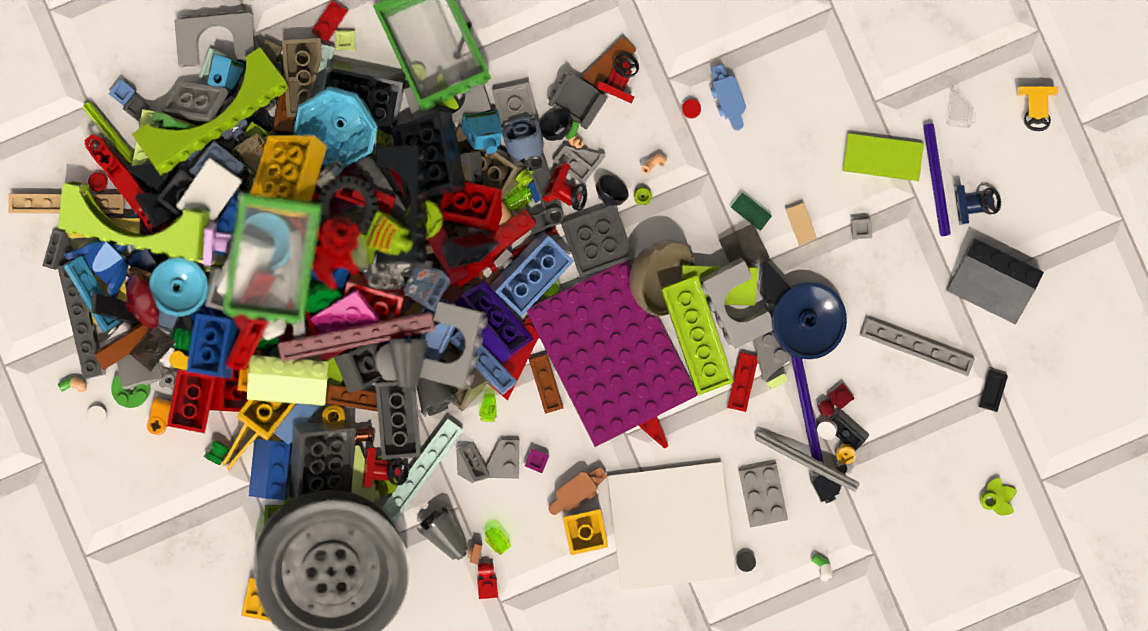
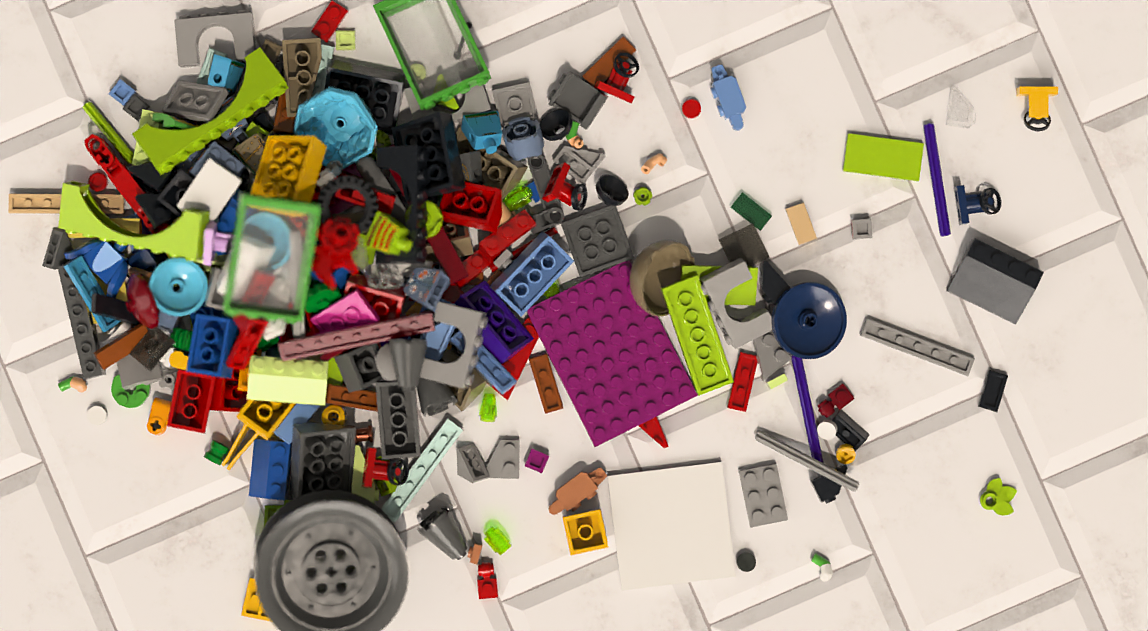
black slope [441,232,499,269] -> none
lime plate [516,169,534,188] -> none

